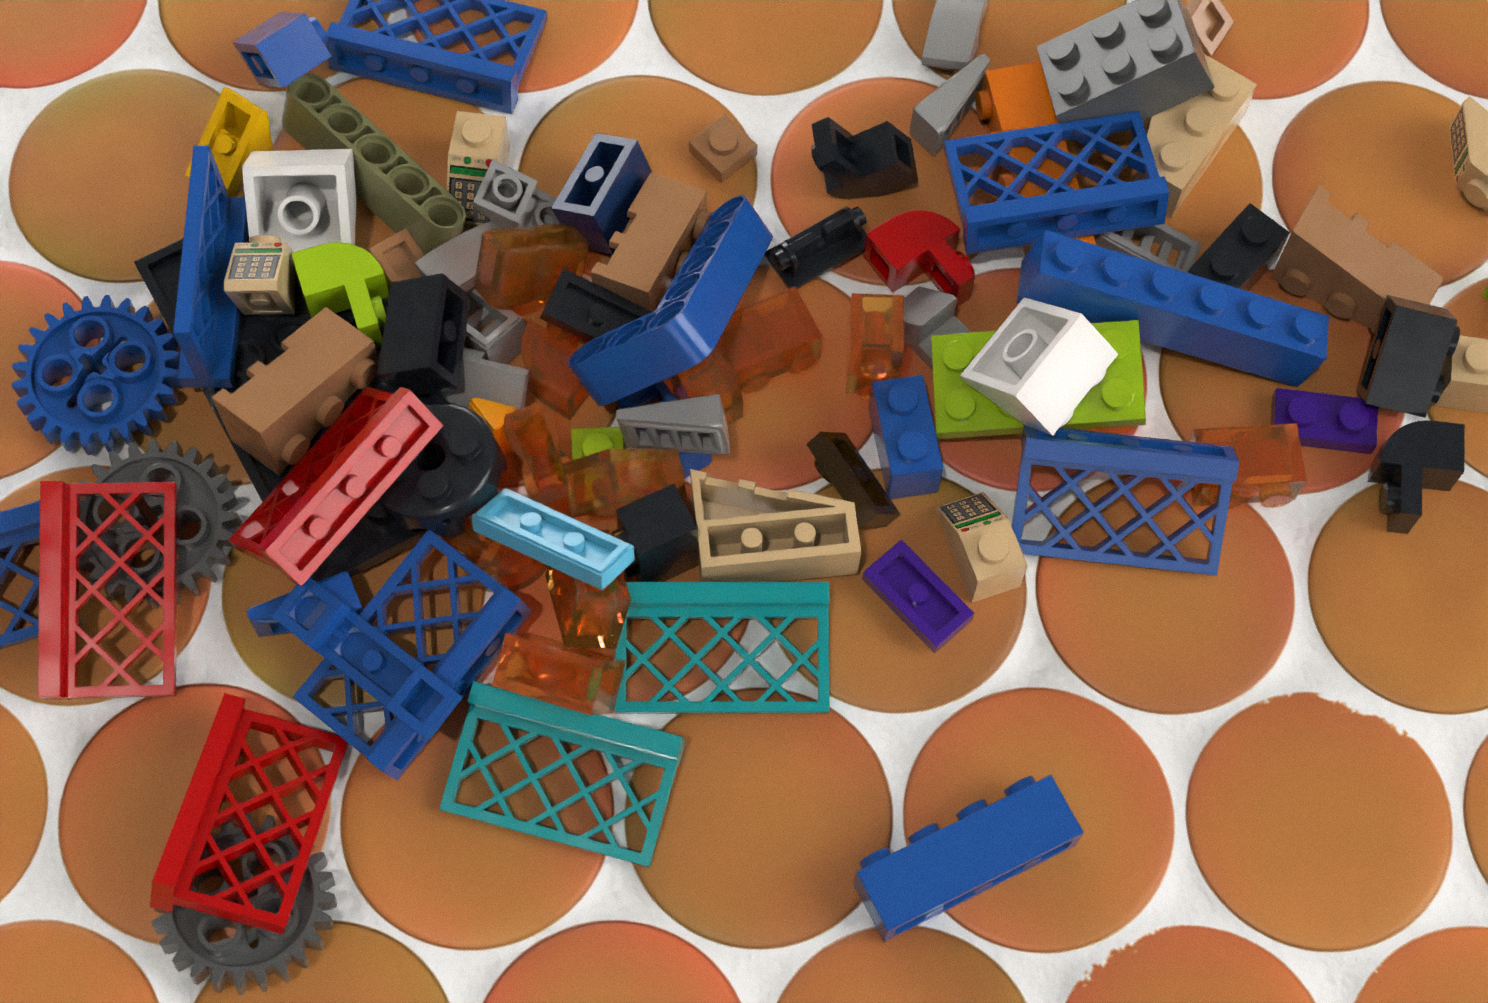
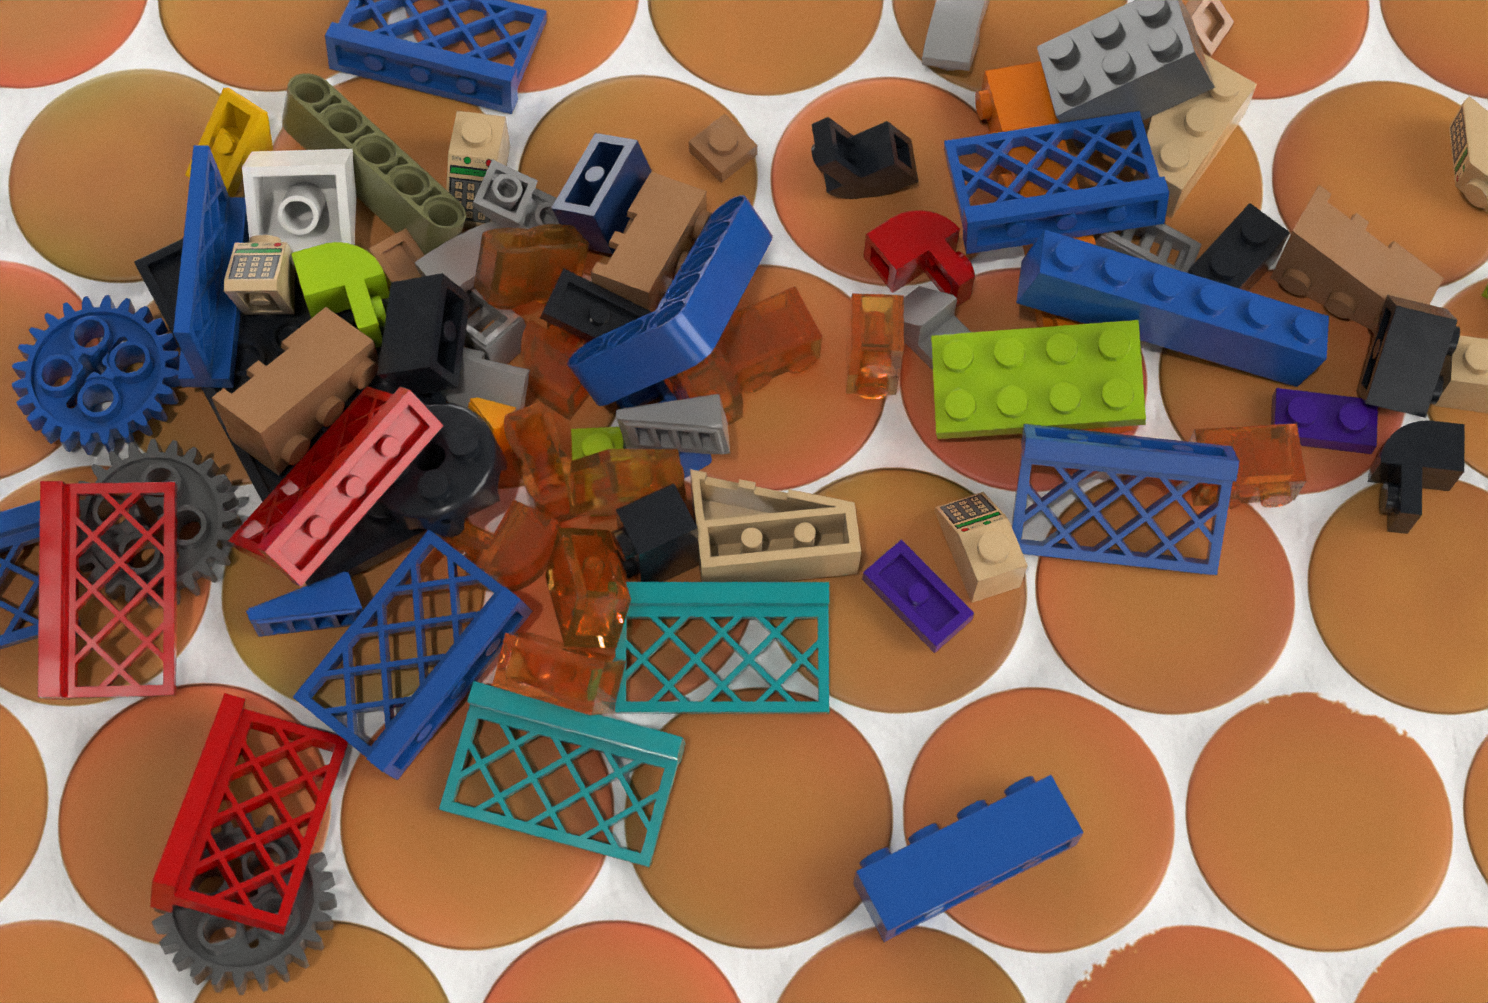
blue brick [232,12,332,88] -> none
blue slope [271,577,463,741] -> none
medium azure tile [472,488,634,590] -> none
black hinge [764,206,867,292] -> none
dark brown plate [806,431,900,527] -> none
blue brick [868,374,943,499] -> none
light grey slope [909,54,990,156] -> none
white slope [960,297,1118,435] -> none

